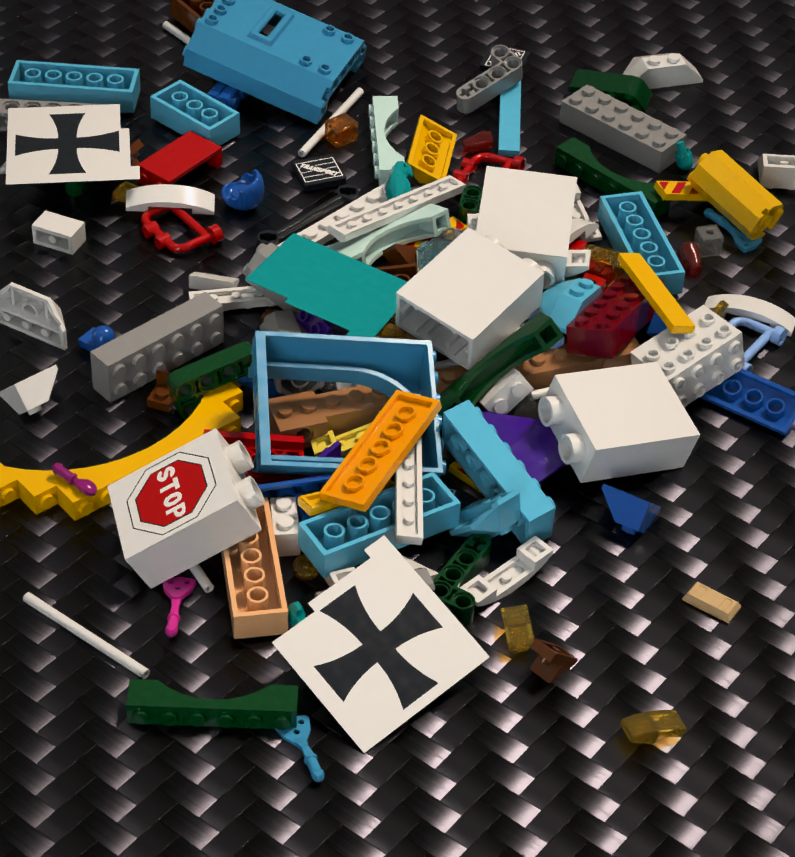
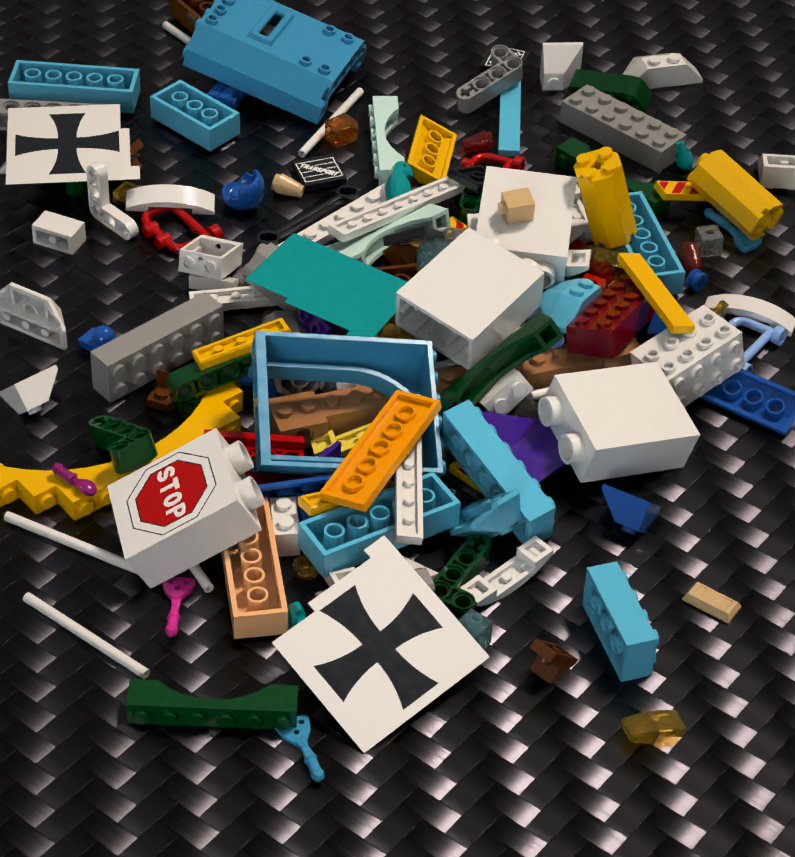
red panel [137,131,222,186] -> none
clear yellow slope [500,604,534,652] -> none
none -> white piece [4,511,138,575]
none -> white beam [86,161,139,240]
none -> dark green beam [88,415,158,474]
none -> white window [178,235,243,280]
none -> yellow tile [192,318,291,371]
none -> tan cone [271,173,305,198]
none -> black tile [383,226,443,247]
none -> black tile [448,165,486,193]
none -> clear light blue brick [458,609,493,650]
none -> tan brick [498,187,535,225]
none -> white slope [539,42,583,91]
none -> yellow brick [573,147,638,249]
none -> medium azure brick [582,561,659,682]
none -> blue bush [686,269,708,292]

